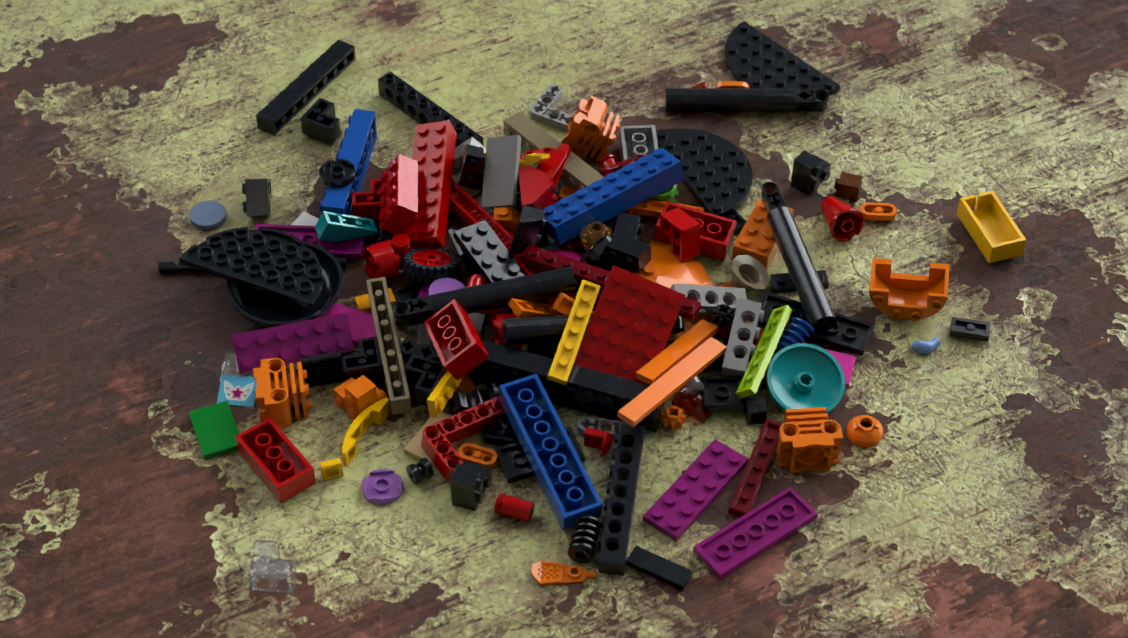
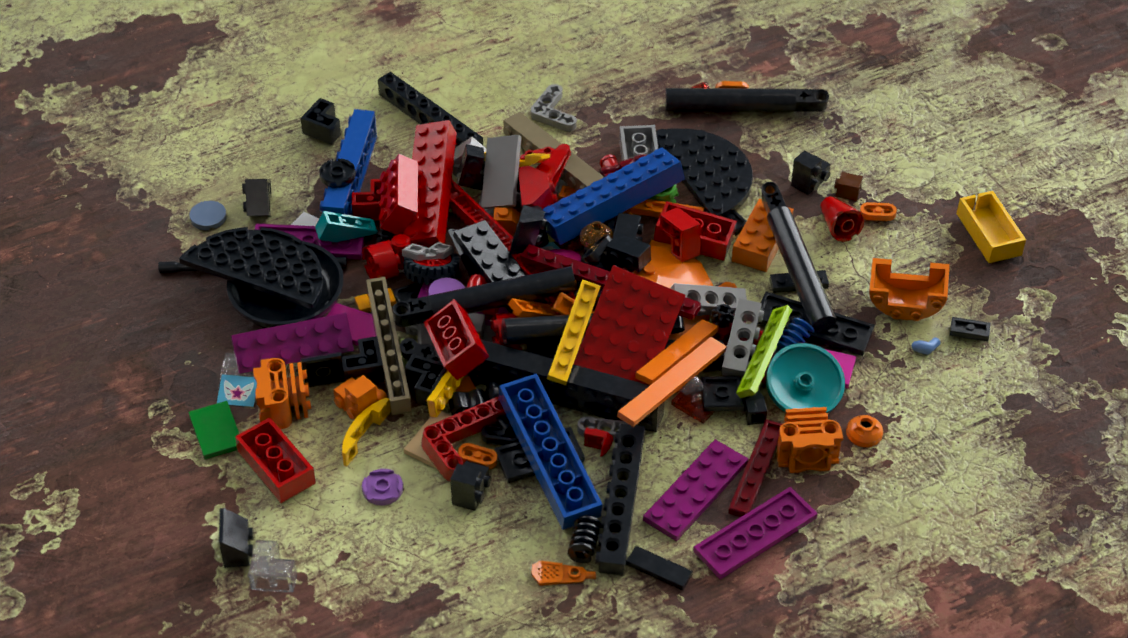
black brick [256,39,356,136] -> none
yellow tile [320,458,343,480] -> none
black wheel [406,457,434,485] -> none
red piece [494,493,535,523] -> none
orange piece [561,96,620,161] -> none
orange gear [661,406,686,431] -> none
black plate [724,21,841,96] -> none
dark tan hat [731,255,769,292] -> none
none -> black slope [219,508,254,568]
none -> light grey tile [402,242,454,261]

